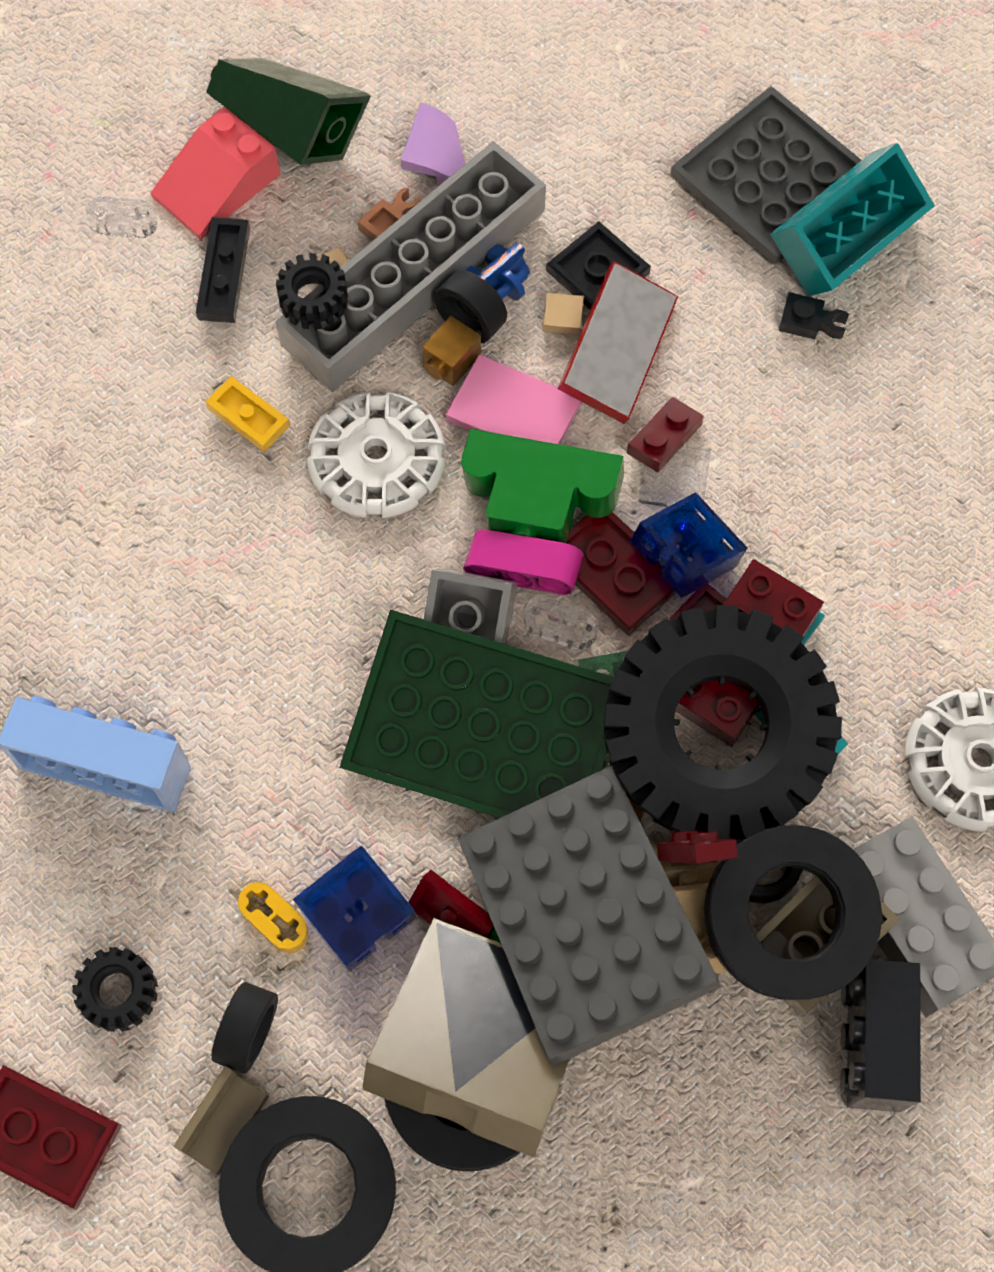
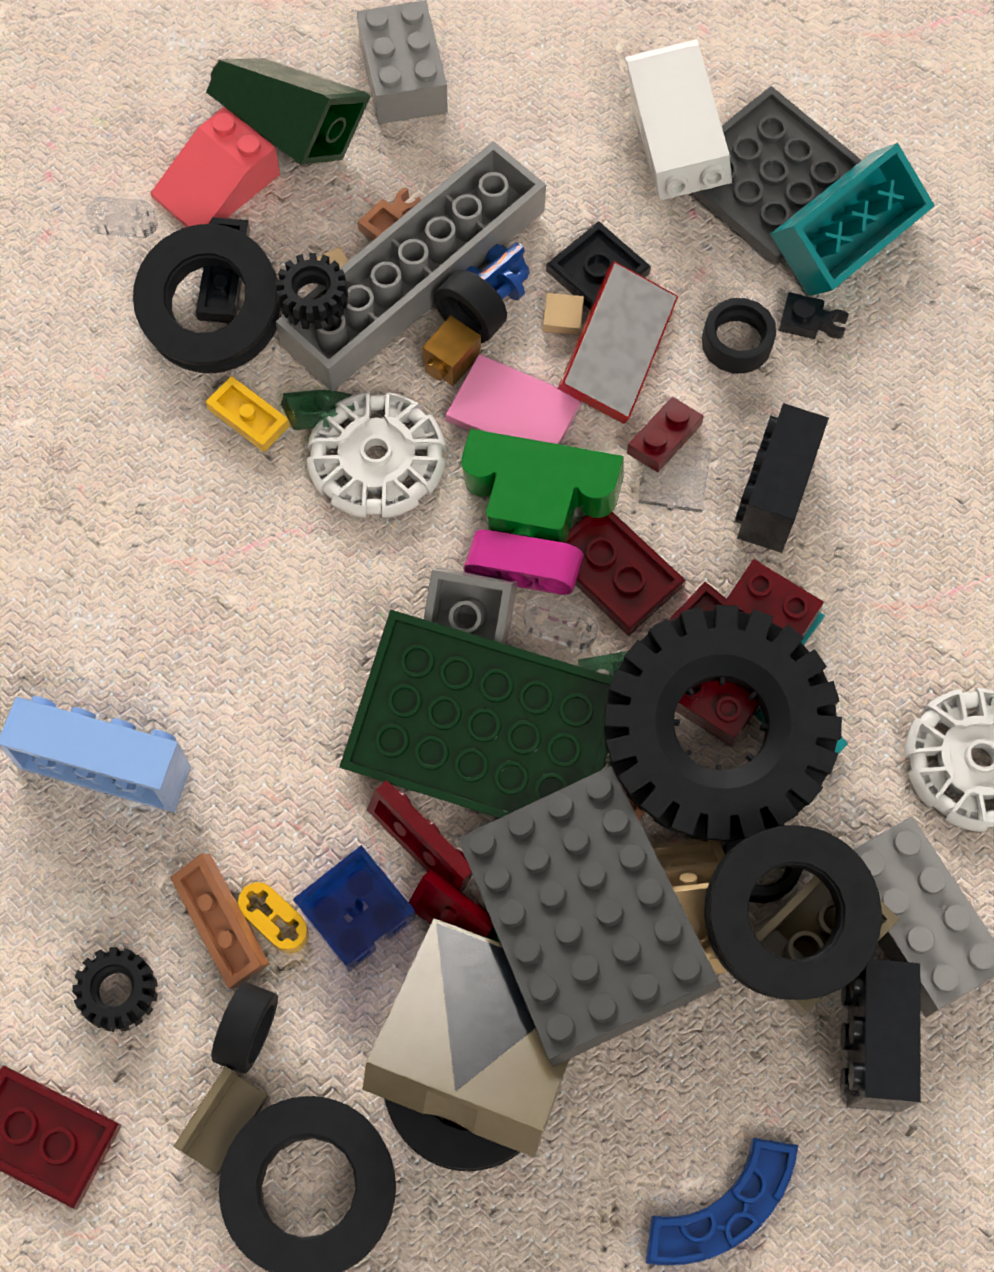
lavender slope [401,103,465,186] -> none
clear blue piece [630,492,748,599] -> none
dark red plate [656,831,738,864] -> none
none -> black tyre [133,224,282,373]
none -> nougat plate [170,854,270,989]
none -> clear green plate [281,390,354,431]
none -> light grey brick [357,0,448,124]
none -> dark red plate [367,781,473,892]
none -> white slope [626,39,732,201]
none -> blue tile [645,1138,798,1266]
none -> black tyre [702,298,777,374]
none -> black brick [734,403,829,553]

